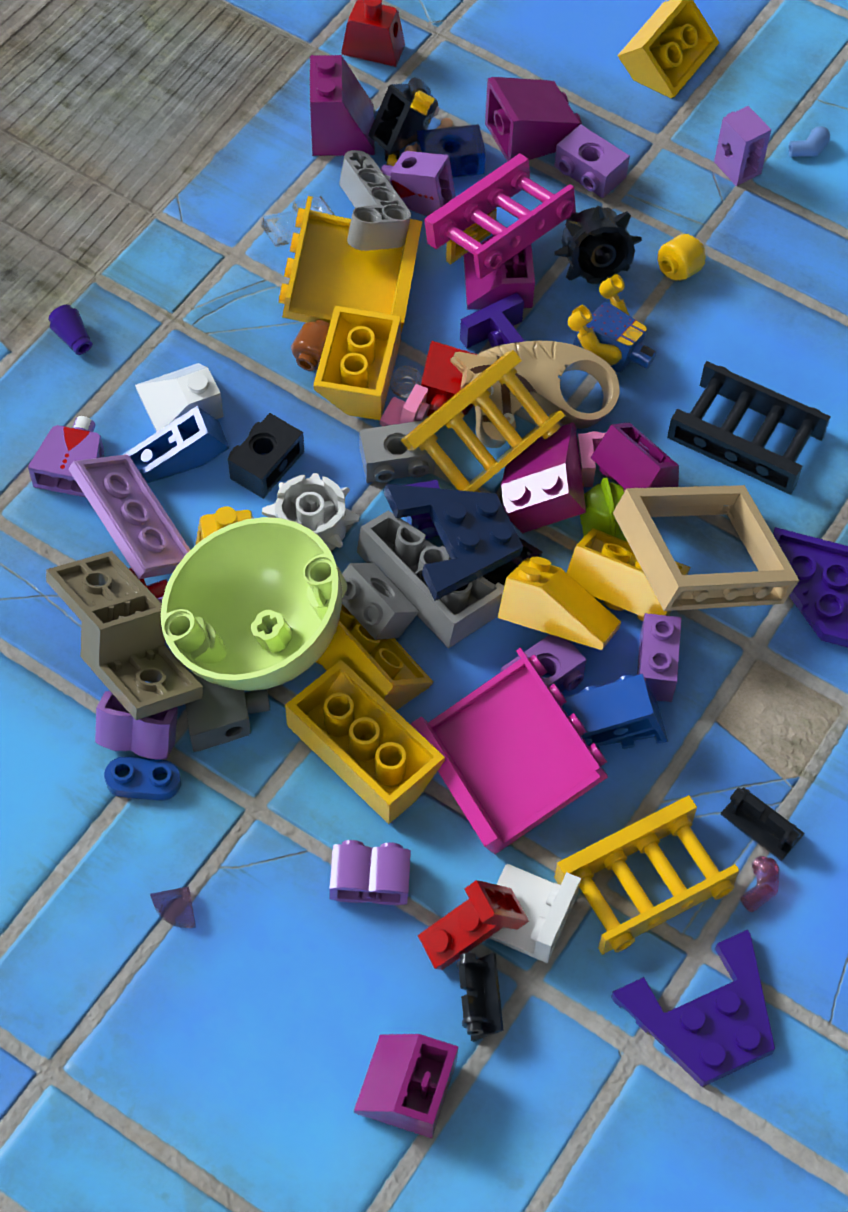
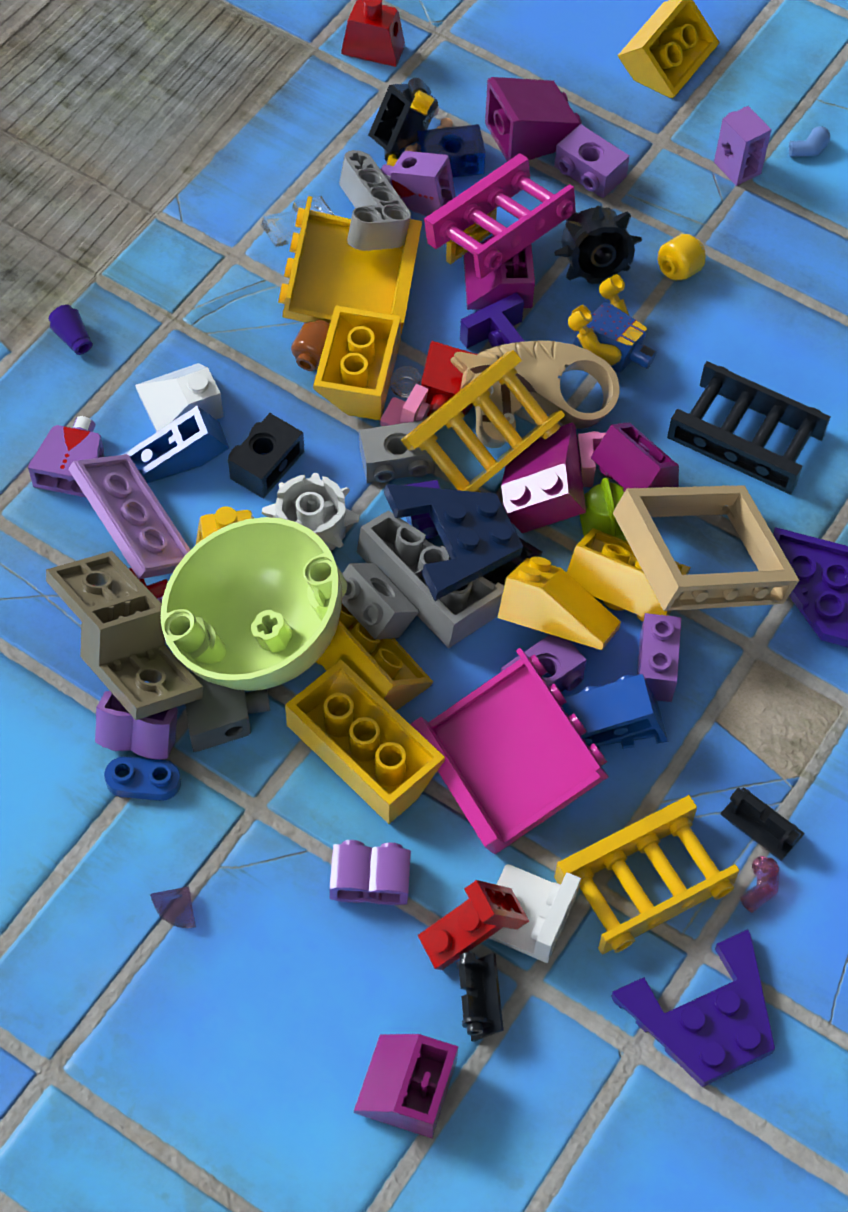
magenta slope [310,55,375,156] -> none

